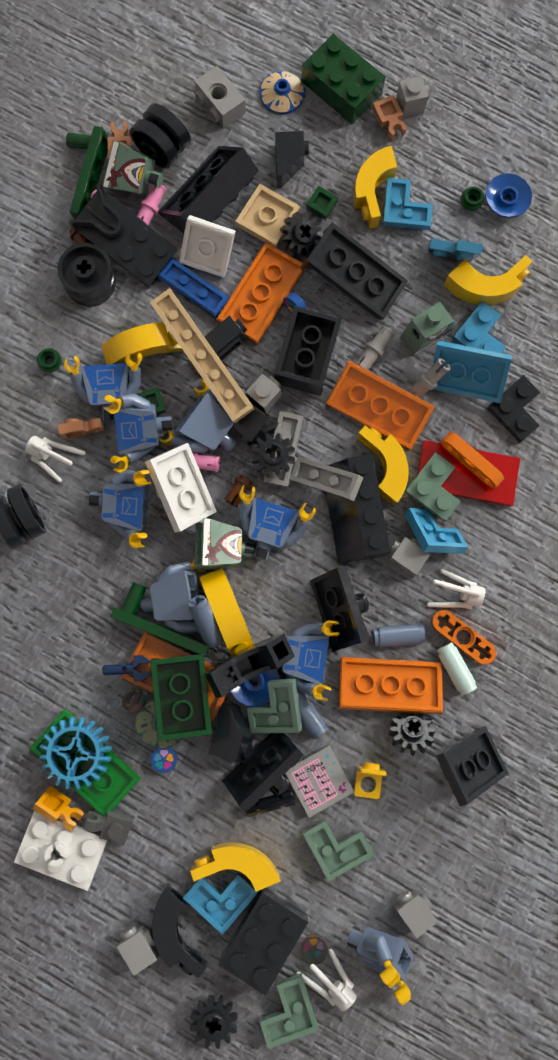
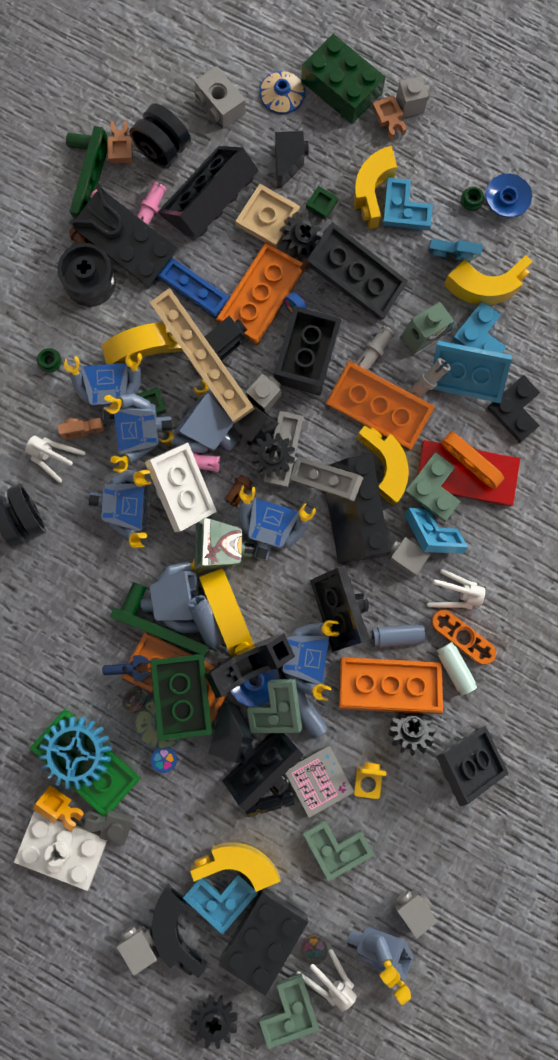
torso [102,140,163,194] -> none
white tile [179,215,236,278] -> none

